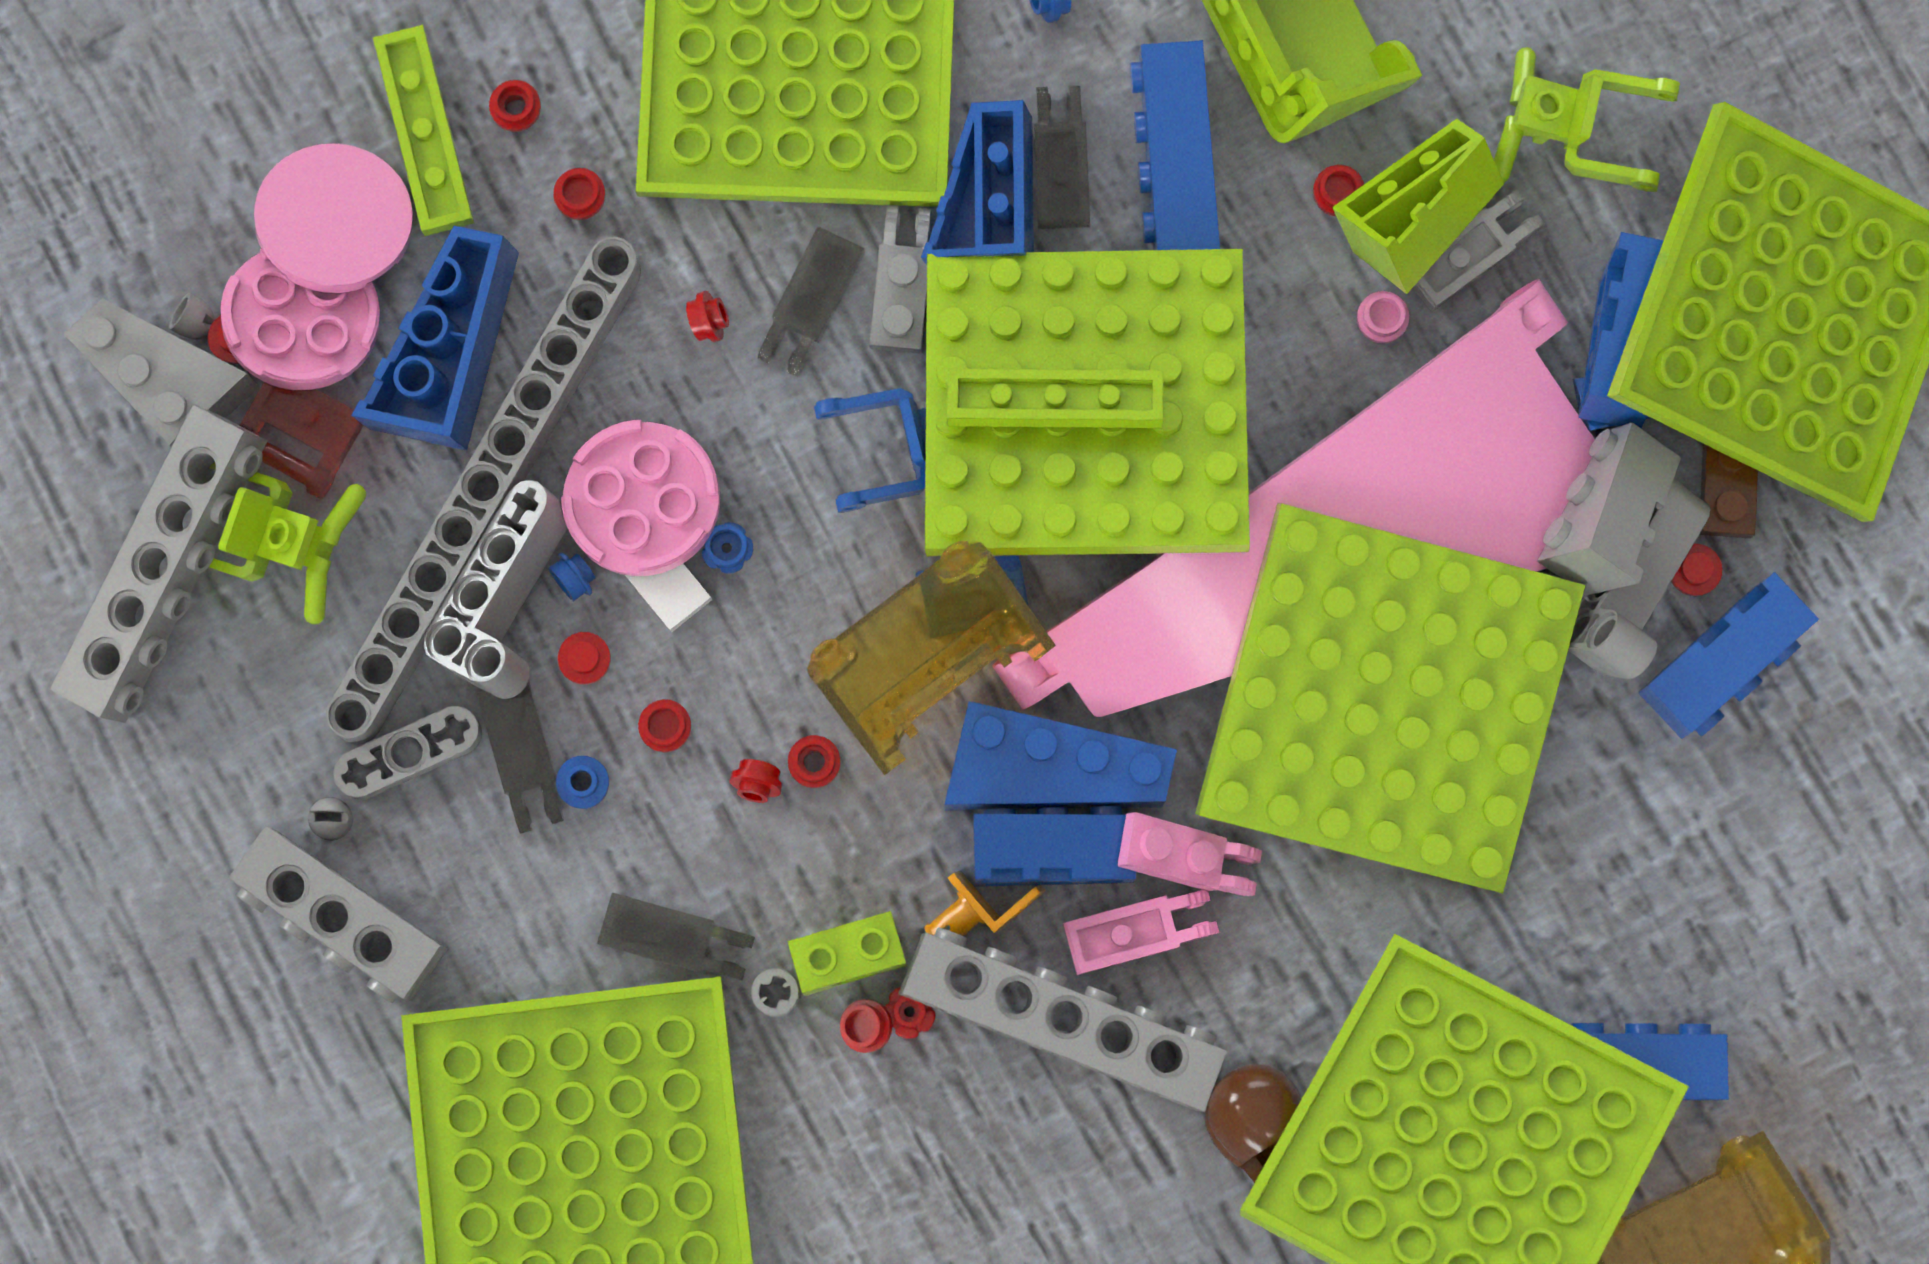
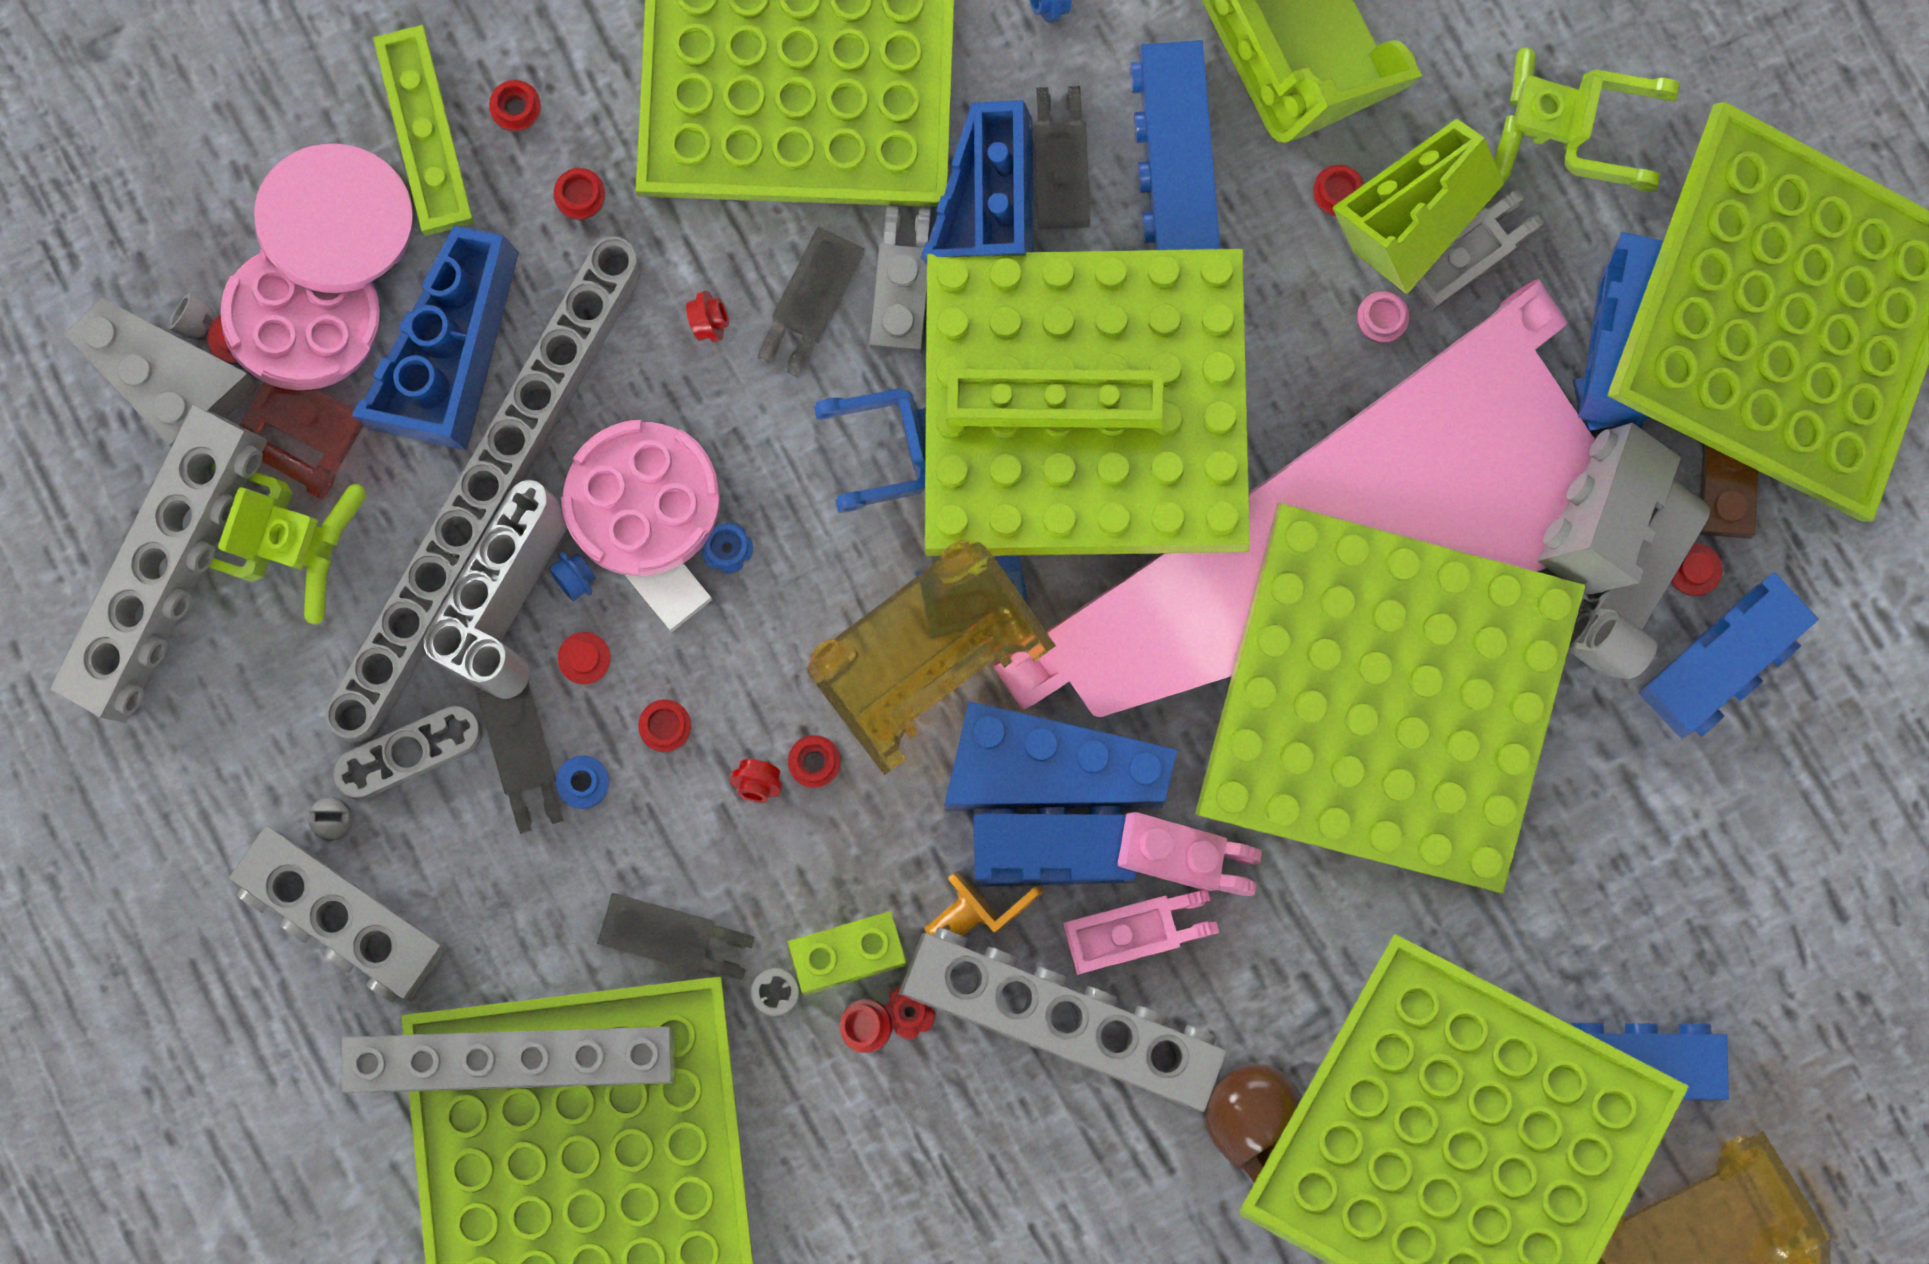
none -> light grey brick [342,1027,676,1093]

